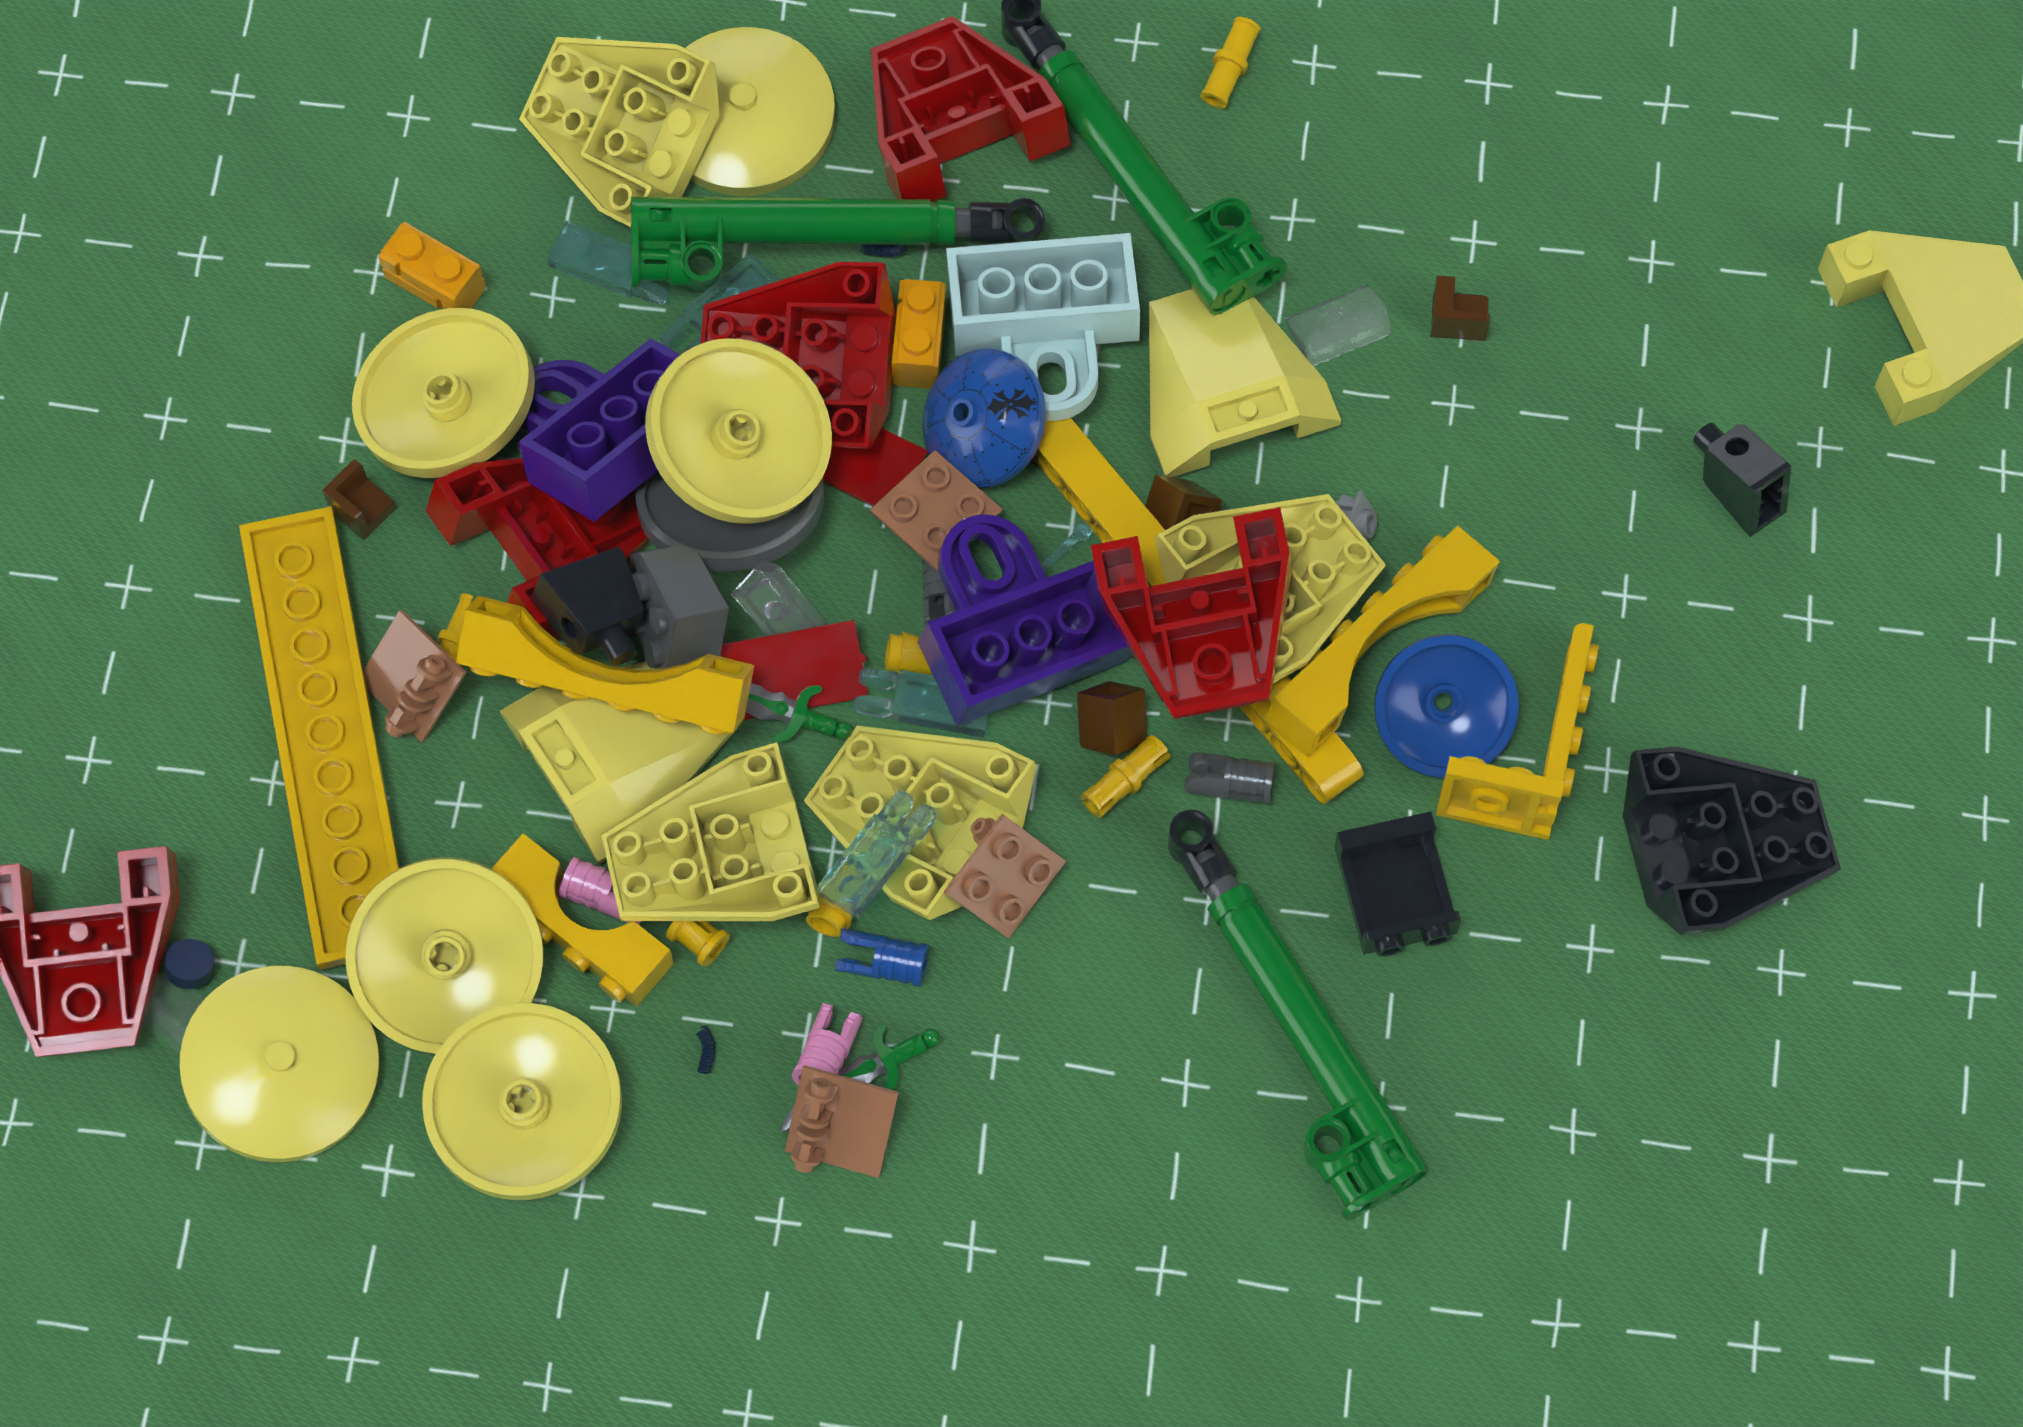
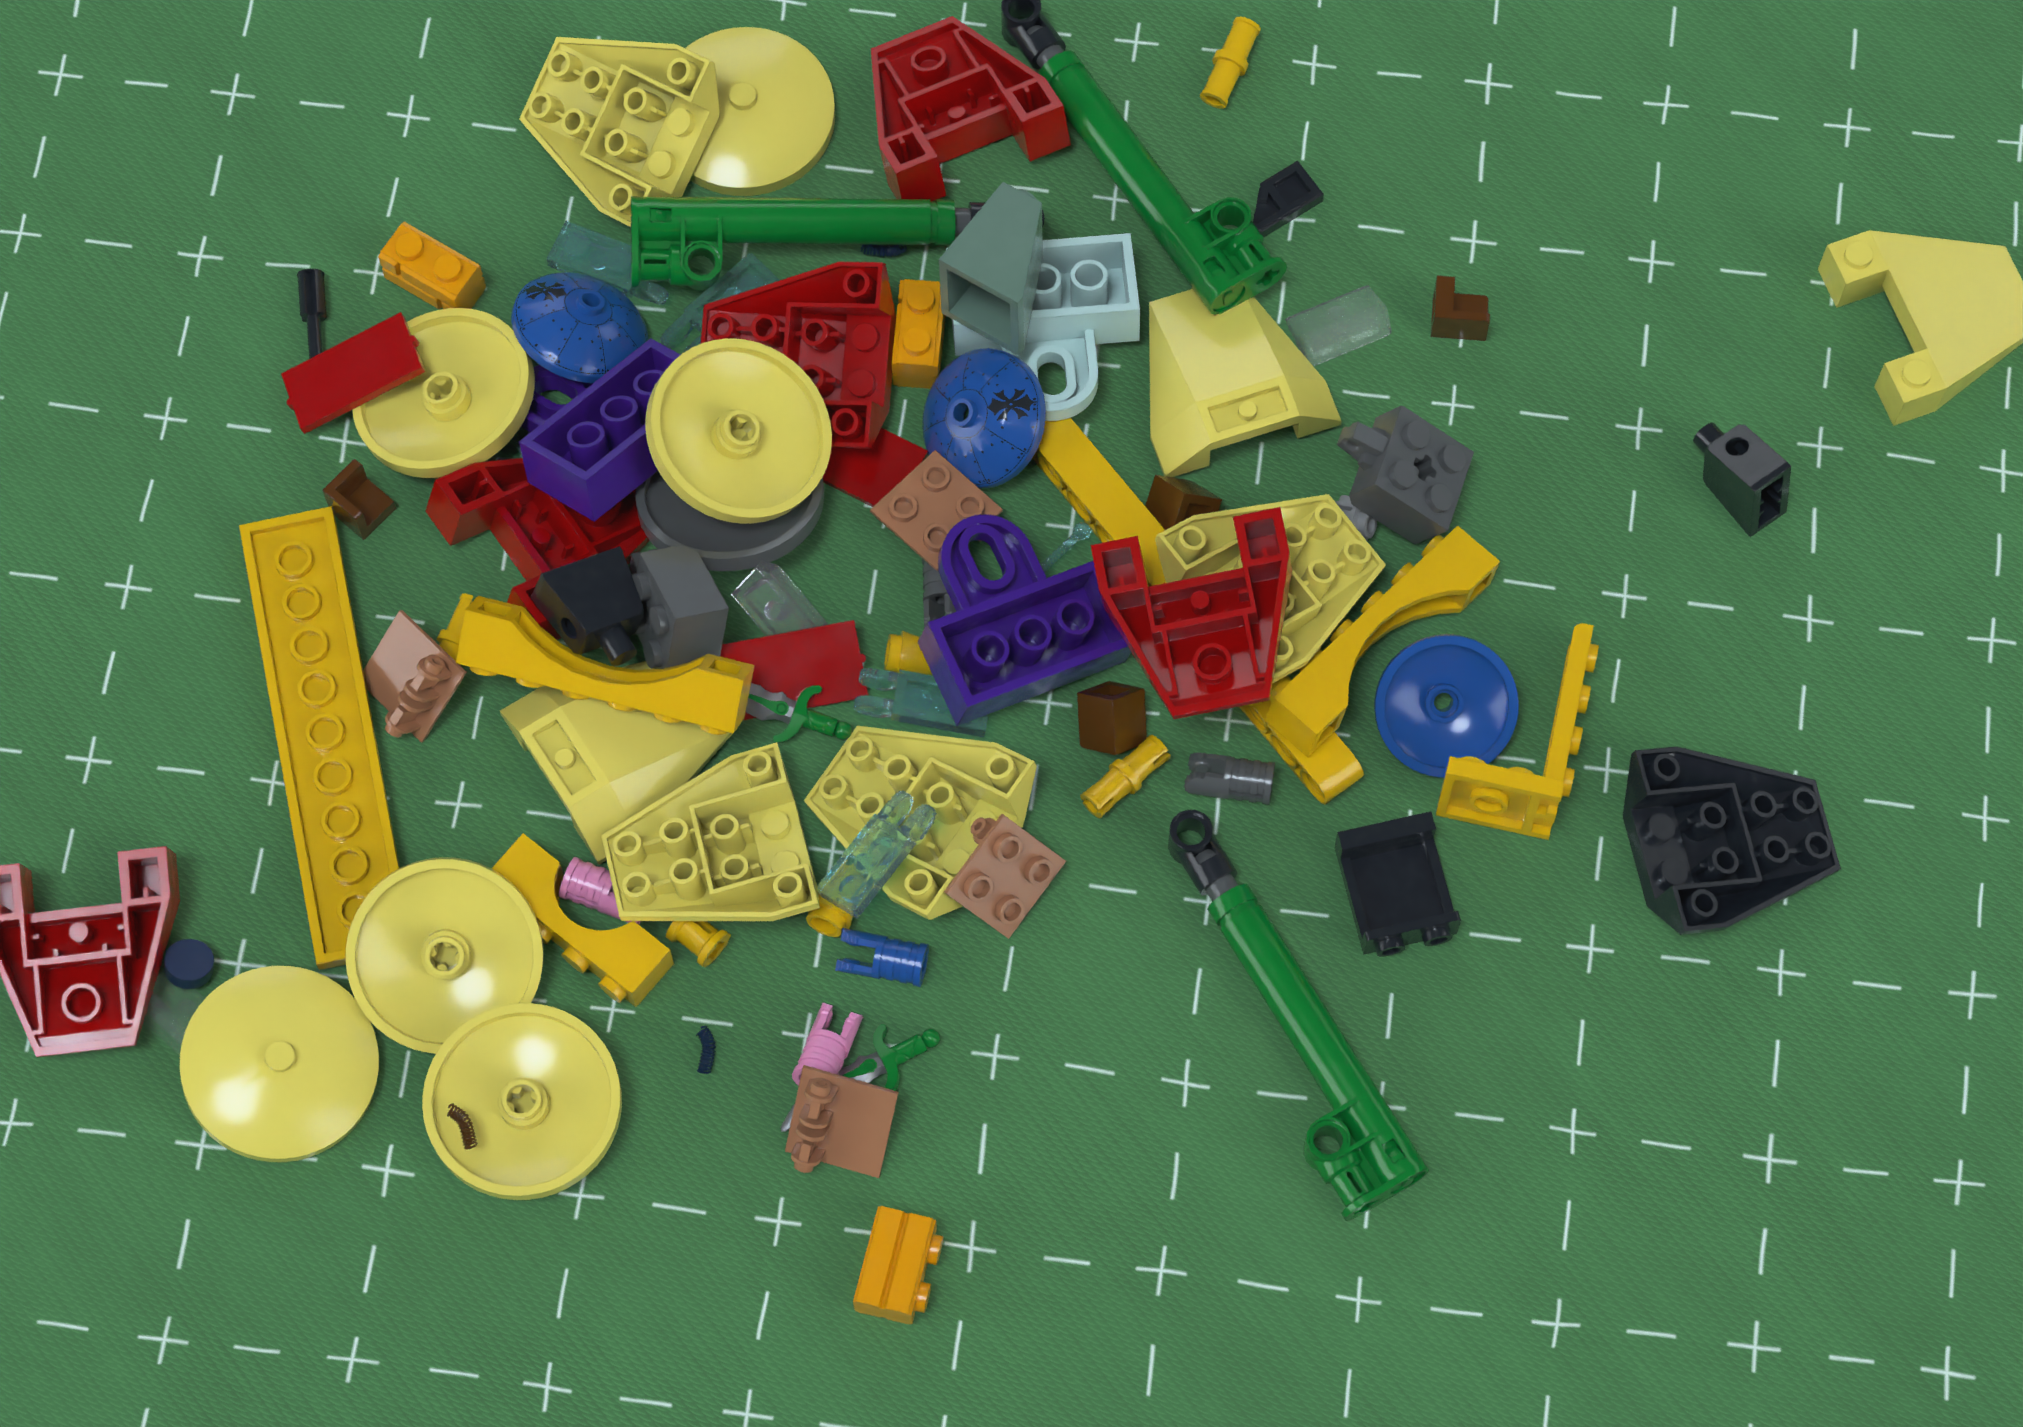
none -> red piece [281,312,425,434]
none -> black axle [297,269,327,359]
none -> reddish brown leg [447,1103,478,1150]
none -> blue dish [511,273,648,383]
none -> light orange brick [853,1206,944,1325]
none -> sand green slope [939,182,1043,356]
none -> black tile [1253,161,1324,238]
none -> dark grey hinge [1337,405,1474,544]

